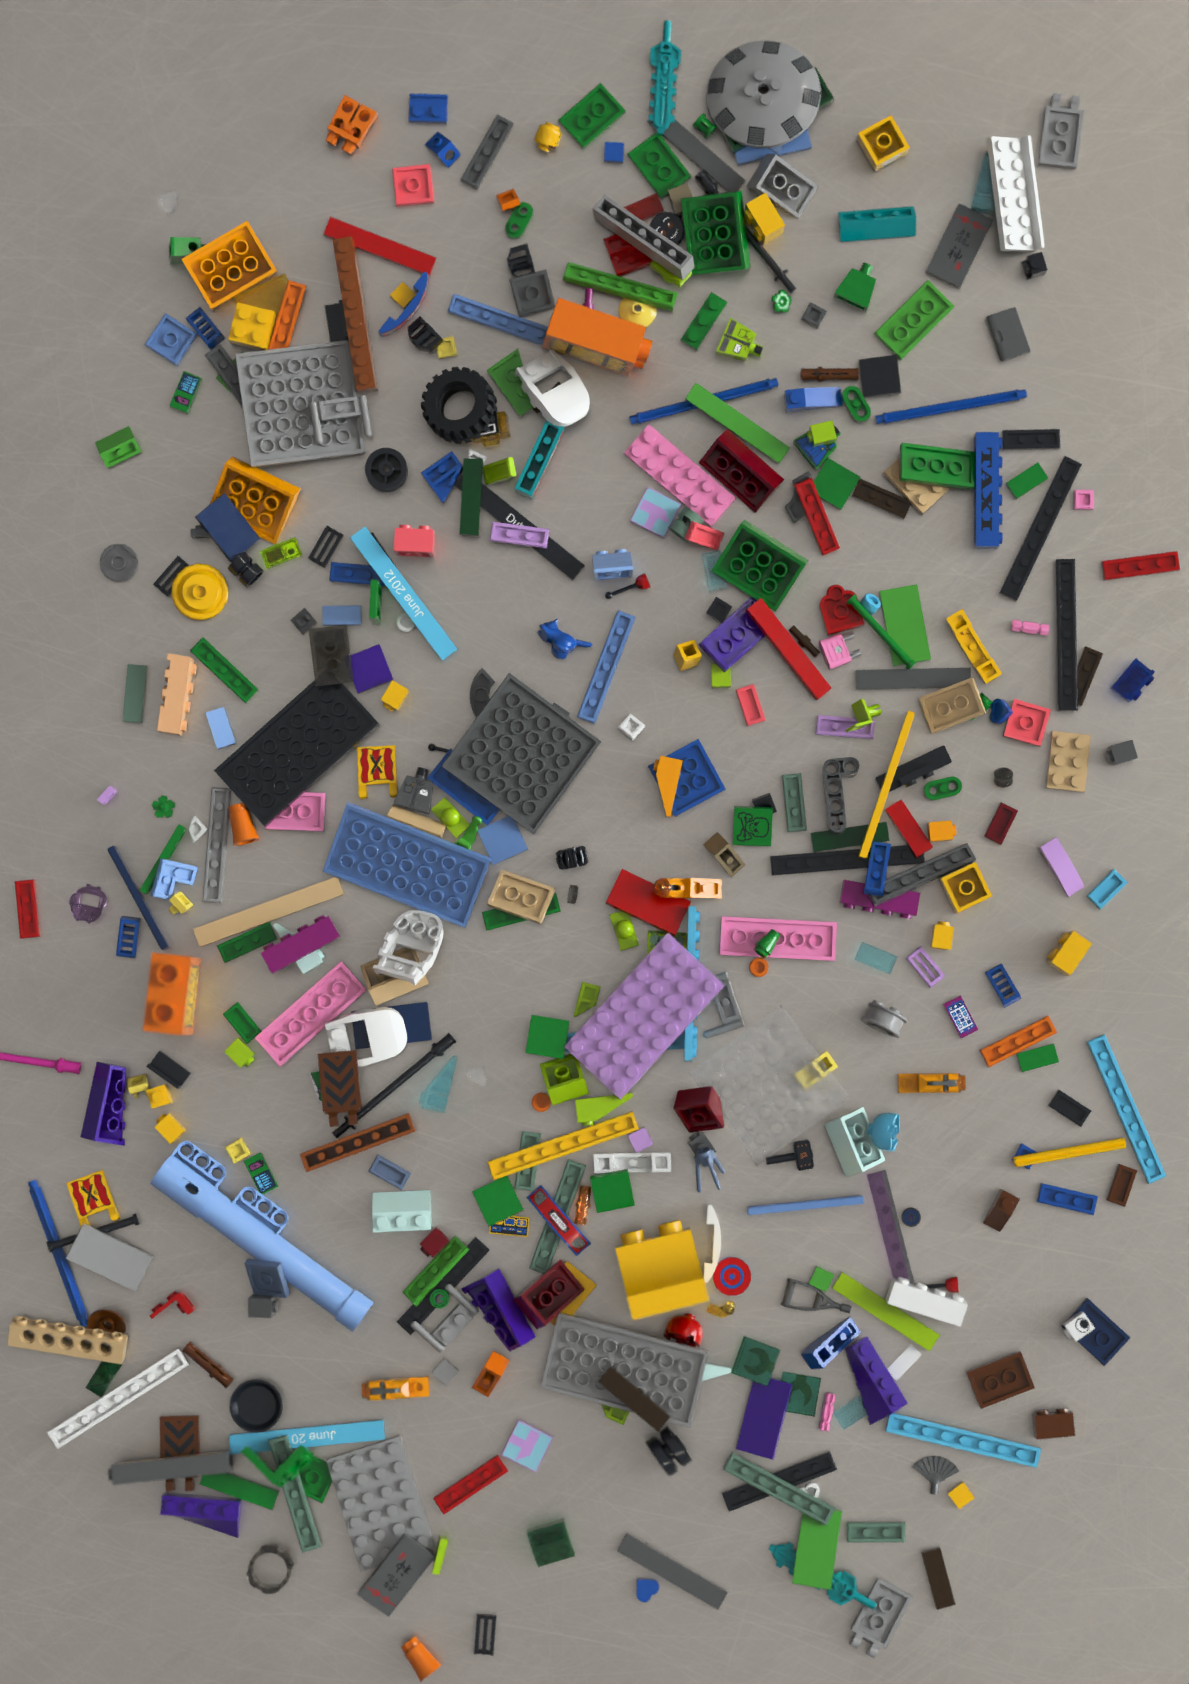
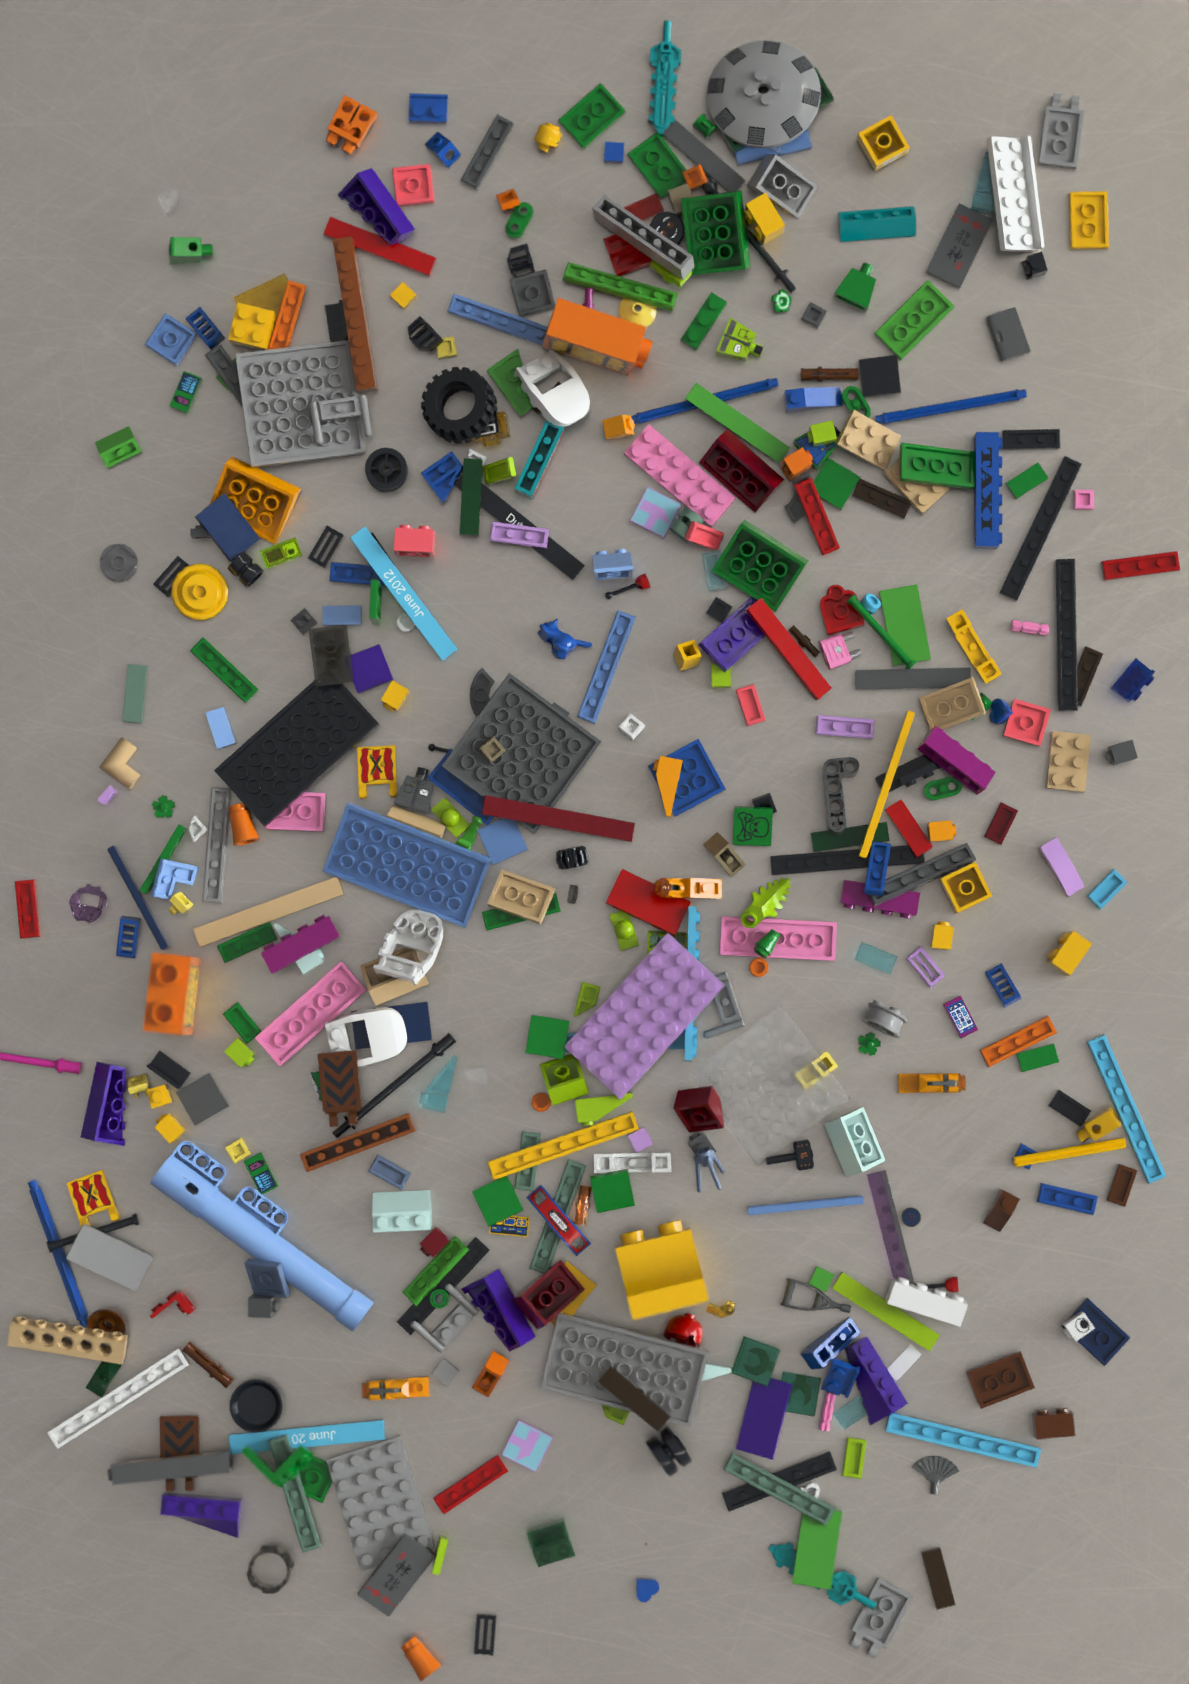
light nougat wedge [157,653,197,736] -> none
light orange slope [181,221,277,311] -> none
green tile [199,1473,279,1510] -> none
blue slope [378,272,429,337] -> none
dark grey tile [617,1534,728,1610] -> none
white slope [703,1204,721,1283] -> none
red tile [713,1257,751,1296] -> none
sand green tile [782,773,807,832] -> none
lime bracket [845,699,882,733] -> none
sand green tile [847,1522,905,1542] -> none
medium azure cylinder [868,1113,900,1151] -> none
yellow tile [948,1481,974,1509] -> none
clear smoke wheel [994,767,1013,788] -> none
none -> tan brick [99,737,141,790]
none -> dark grey tile [176,1073,228,1125]
none -> dark purple wedge [338,168,415,245]
none -> dark tan tile [479,736,506,763]
none -> dark red tile [481,795,635,842]
none -> light orange brick [603,414,635,440]
none -> orange tile [682,164,708,190]
none -> lime plant [740,878,791,928]
none -> orange slope [779,447,813,482]
none -> blue plate [821,1358,860,1398]
none -> tan plate [835,410,901,470]
none -> lime tile [842,1437,867,1479]
none -> green plant [858,1032,881,1056]
none -> magenta brick [917,726,996,795]
none -> yellow tile [1069,191,1109,250]
none -> yellow torso [1076,1106,1121,1143]

